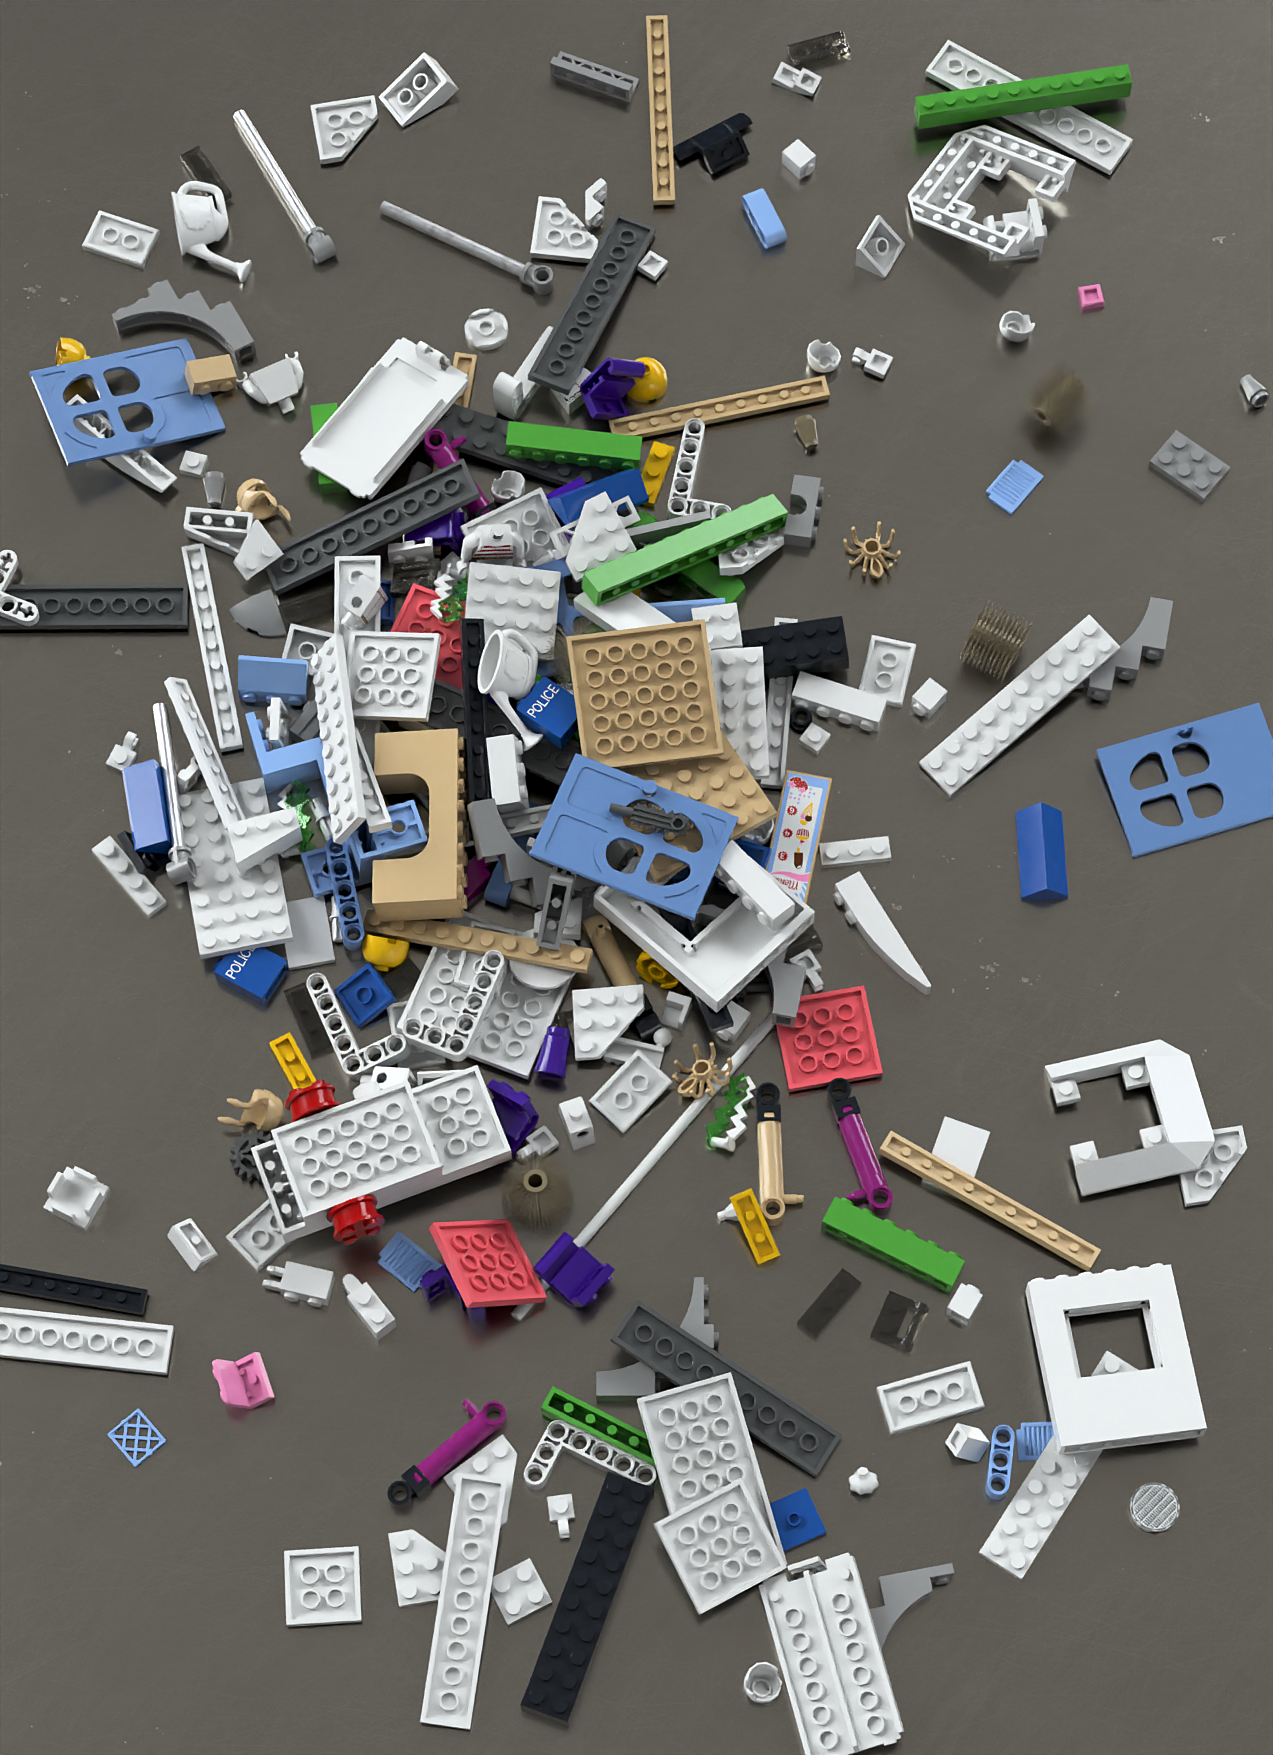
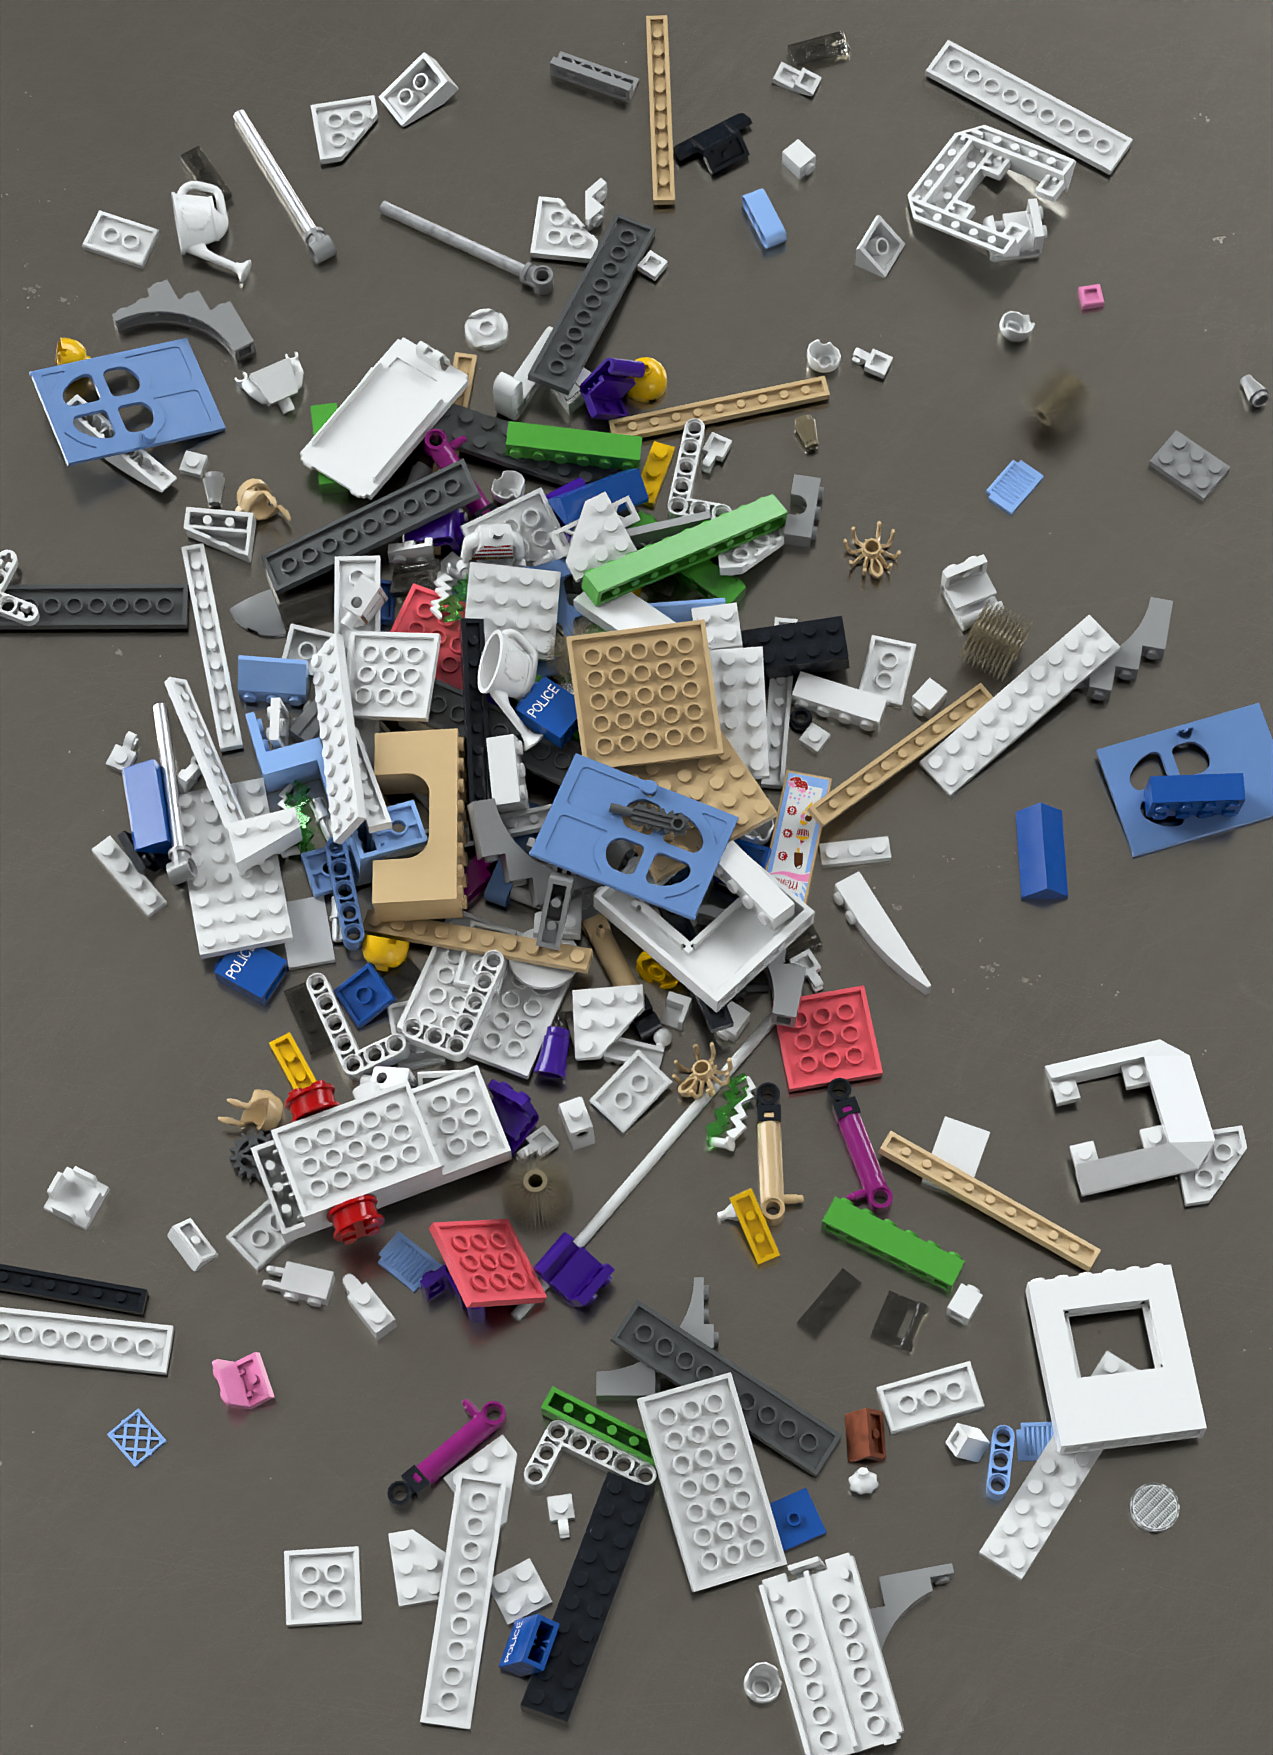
tan brick [184,354,237,395] -> none
white wing [233,519,283,581] -> none
white plate [653,1478,787,1614] -> none
bright green brick [914,64,1132,129] -> none
none -> blue brick [499,1614,560,1677]
none -> white plate [701,432,732,474]
none -> tan plate [807,683,993,828]
none -> copper panel [845,1408,886,1462]
none -> white piece [941,554,1005,631]
none -> blue brick [1144,773,1246,820]

